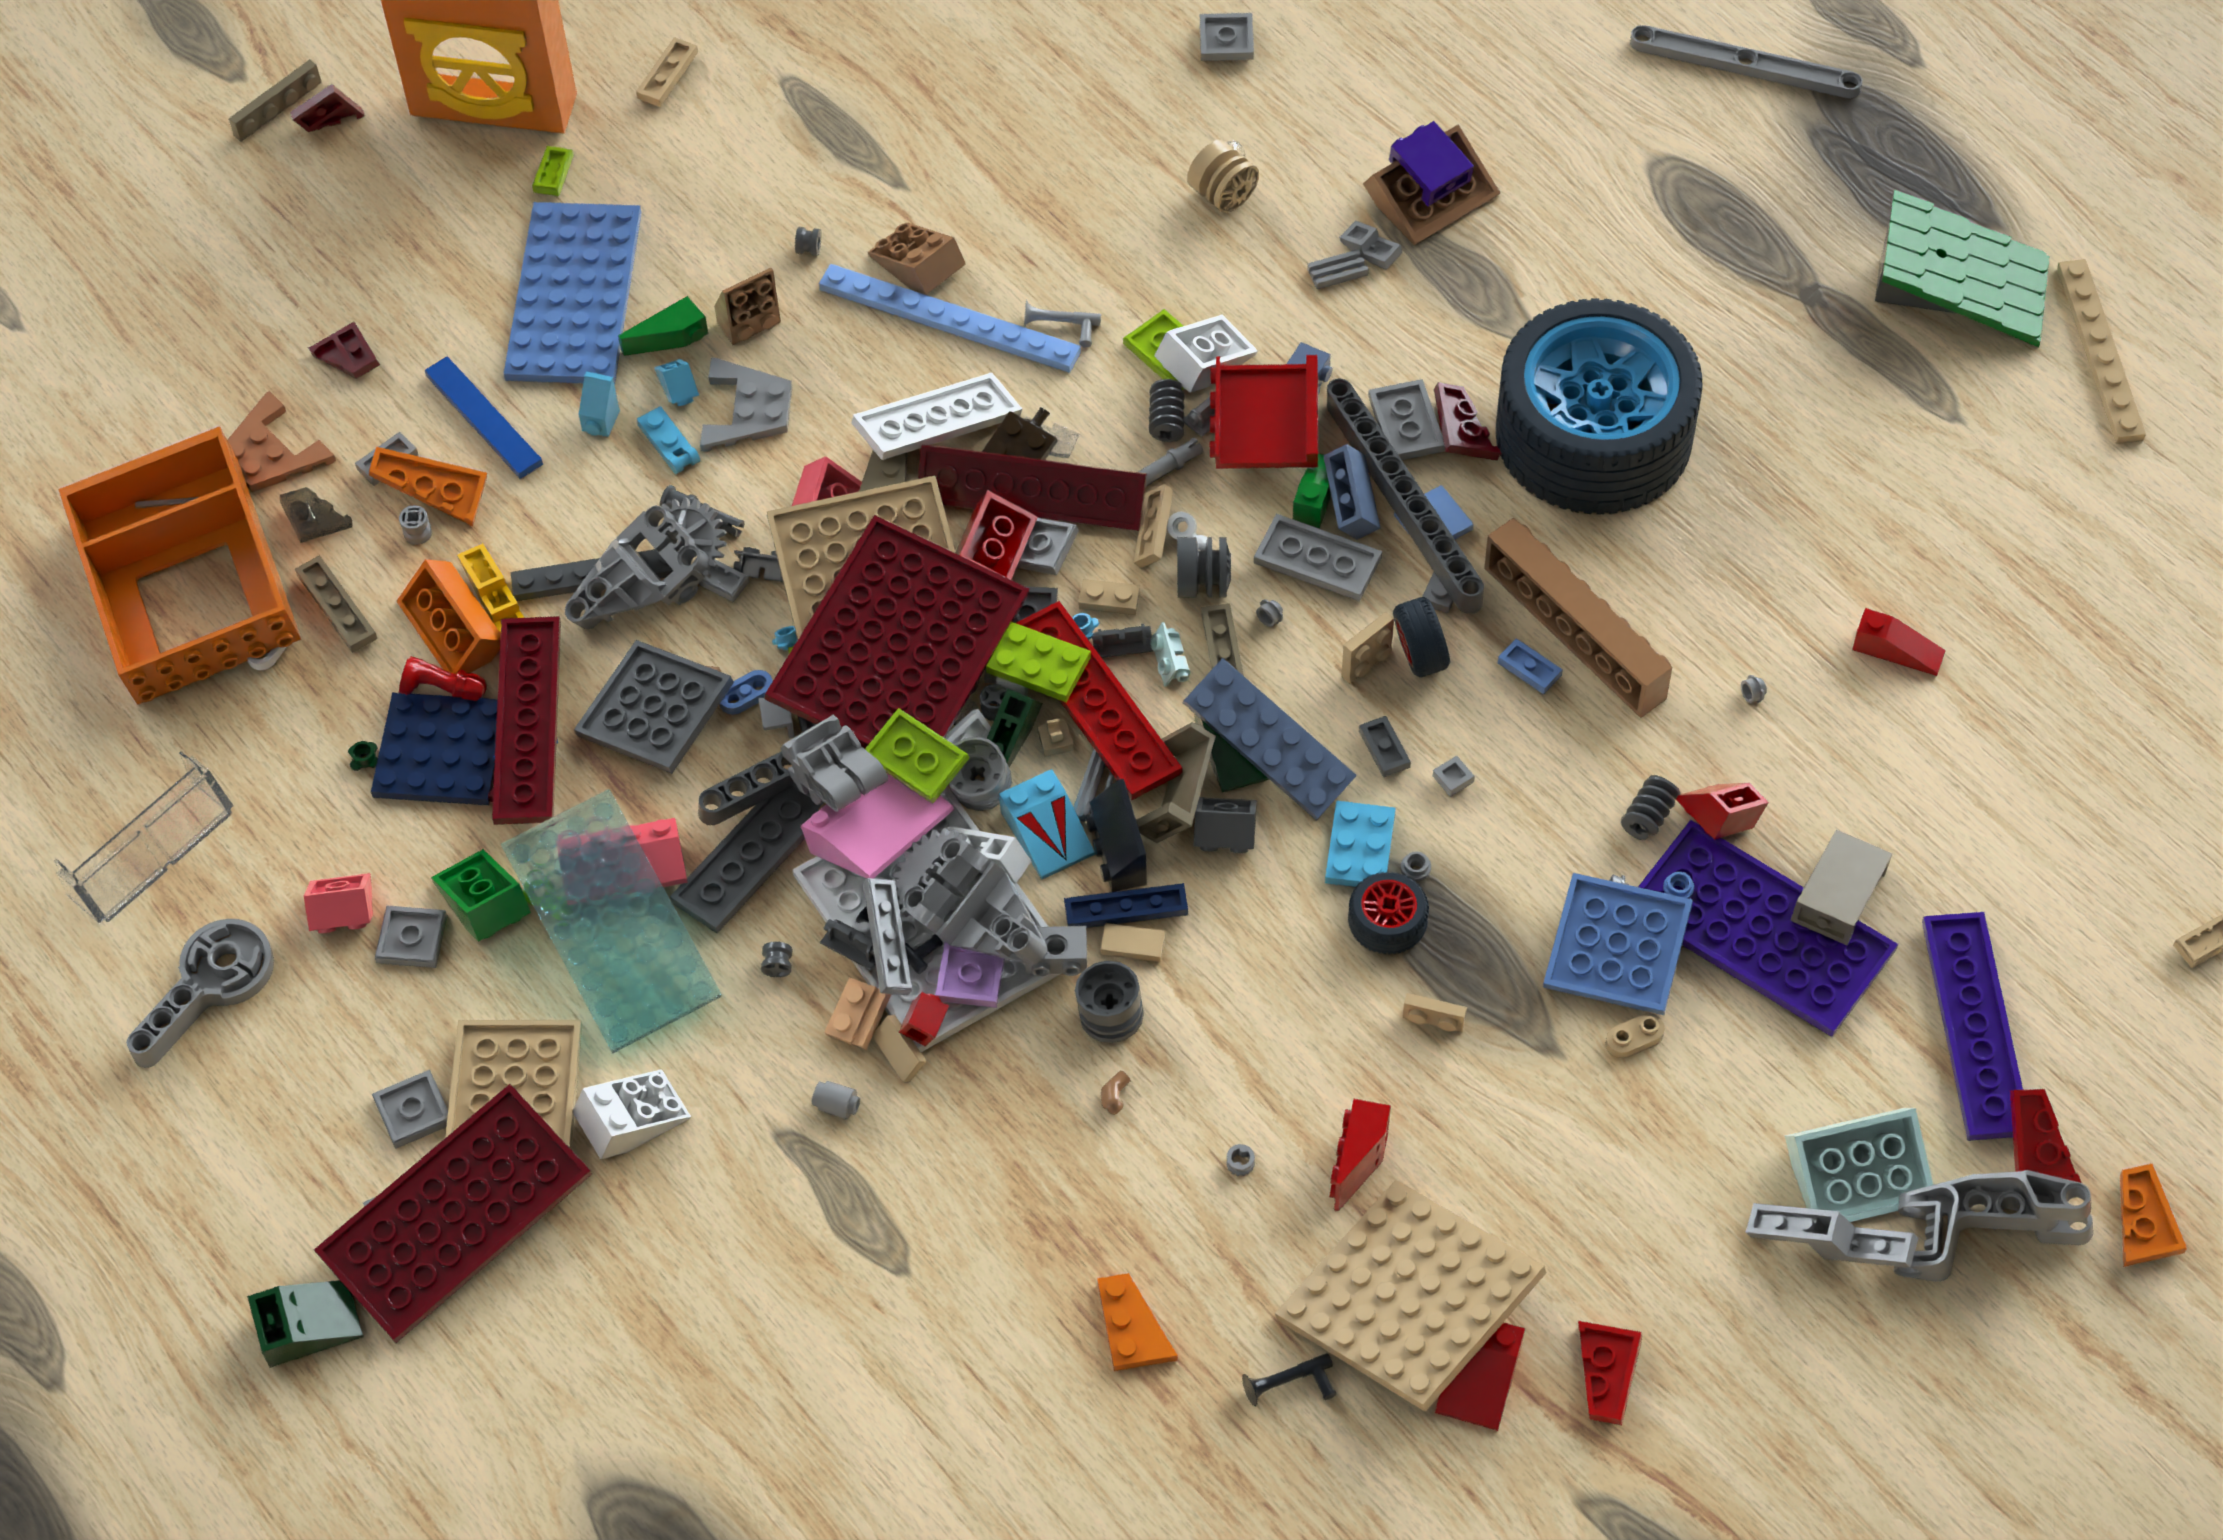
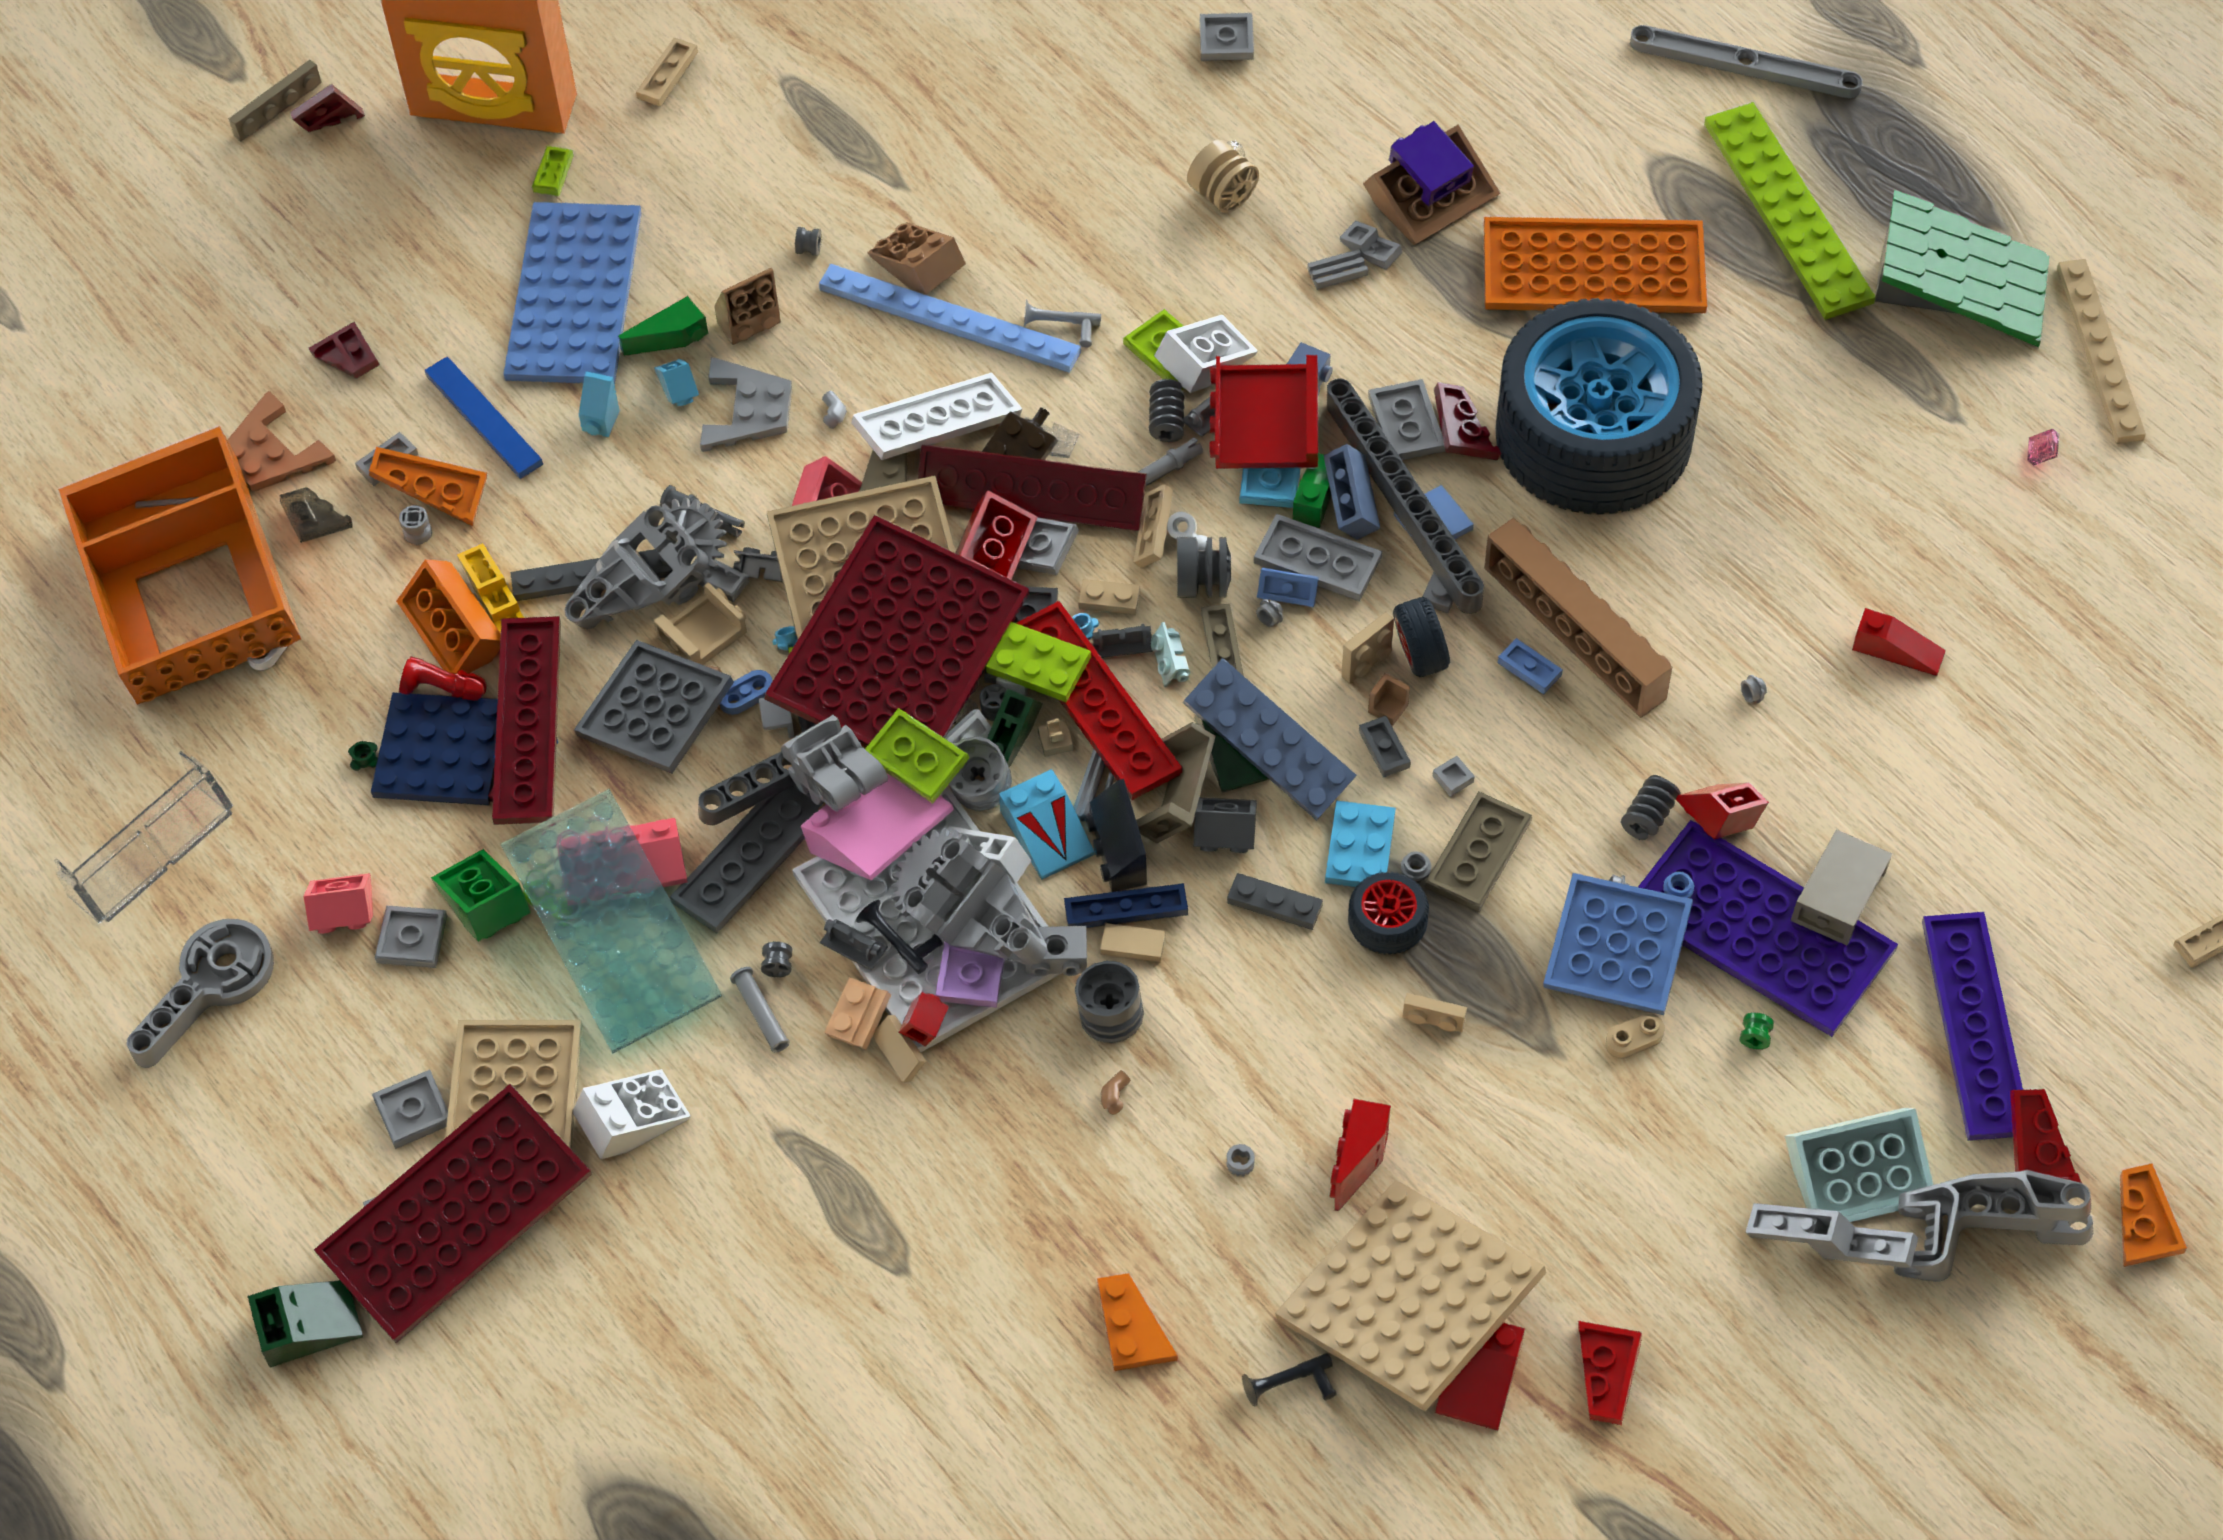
dark tan plate [295,555,378,653] -> none
medium azure plate [637,406,701,474] -> none
light grey brick [812,1081,860,1119] -> none
light grey tile [863,878,913,995] -> none
none -> tan panel [654,582,747,665]
none -> light grey pin [730,967,790,1053]
none -> light grey arm [822,391,847,428]
none -> dark grey plate [1227,873,1323,930]
none -> medium azure plate [1239,468,1301,508]
none -> medium blue plate [1257,568,1319,607]
none -> medium nougat panel [1368,673,1410,726]
none -> dark tan tile [1425,791,1532,912]
none -> orange plate [1484,217,1707,313]
none -> lime plate [1704,102,1876,320]
none -> green wheel [1739,1012,1774,1050]
none -> clear pink plate [2027,428,2059,466]

